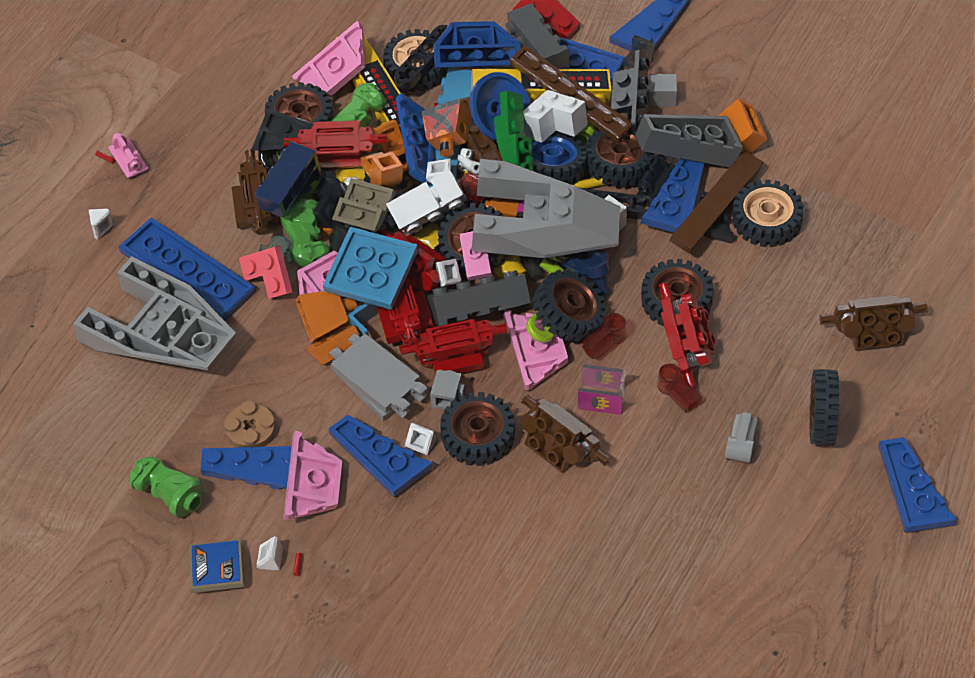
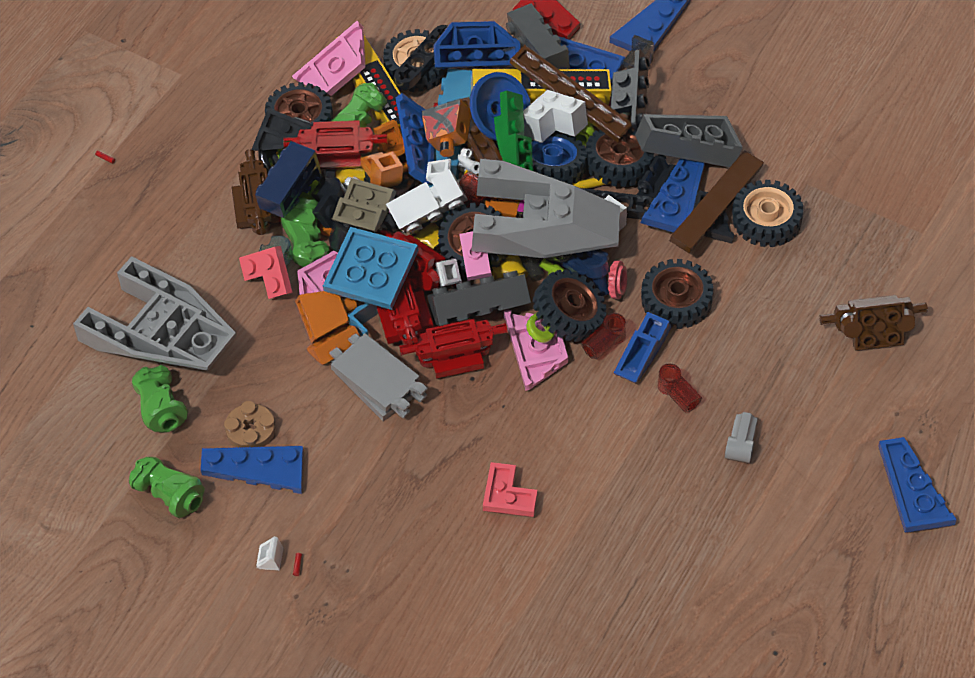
white slope [89,209,113,240] -> none
bright pink hinge [108,133,148,179] -> none
blue tile [119,217,256,321] -> none
slope [189,539,244,593] -> none
bright pink wing [283,431,342,520] -> none
blue wing [329,415,433,497] -> none
white slope [405,423,437,455] -> none
light grey brick [430,370,466,410] -> none
wheel [440,392,515,466] -> none
reddish brown piece [521,395,611,473] -> none
piece [578,364,626,415] -> none
light grey brick [647,74,677,106] -> none
red piece [659,282,716,389] -> none
orange brick [719,98,768,154] -> none
black wheel [809,369,839,445] -> none
none -> bright green animal [132,365,188,432]
none -> coral plate [483,462,538,517]
none -> coral gear [608,261,627,300]
none -> blue slope [614,312,672,384]

